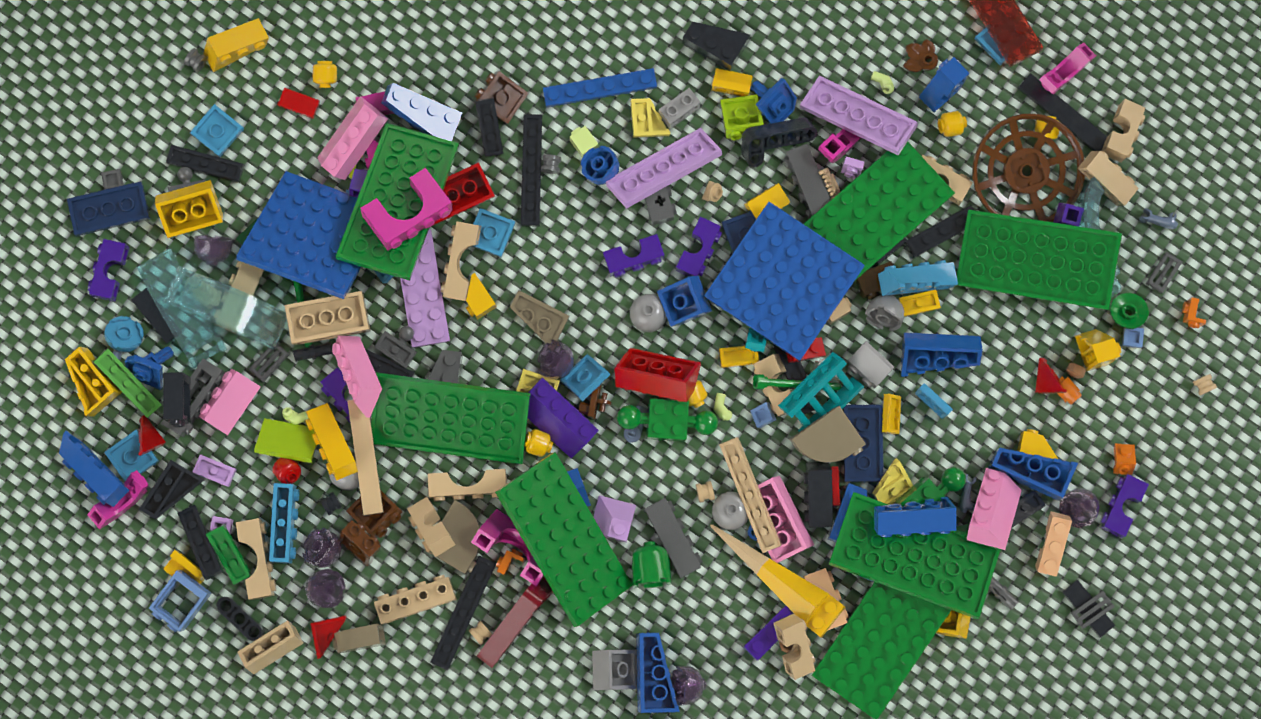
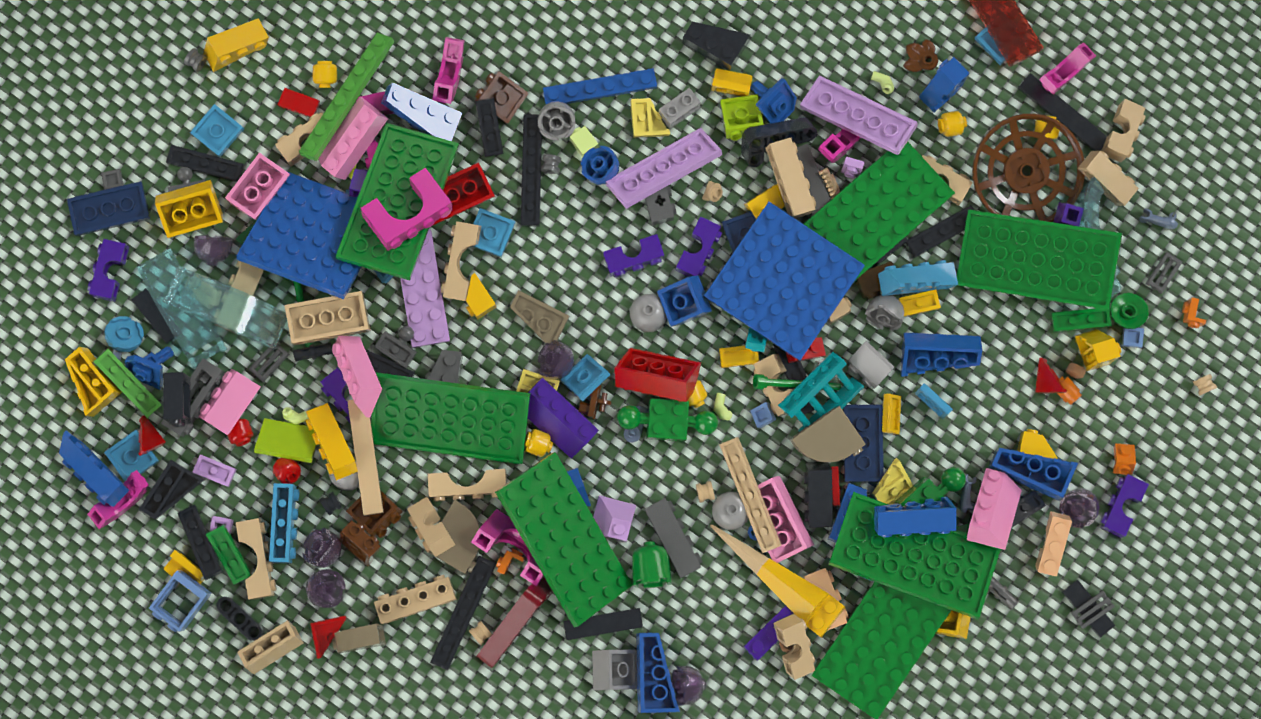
none -> bright pink slope [225,153,290,220]
none -> red head [227,418,253,447]
none -> tan arch [275,112,323,167]
none -> bright green plate [299,33,394,161]
none -> dark pink arch [432,37,465,104]
none -> light grey cylinder [538,101,576,141]
none -> black tile [563,608,643,641]
none -> tan brick [765,138,816,218]
none -> green plate [1051,308,1112,332]

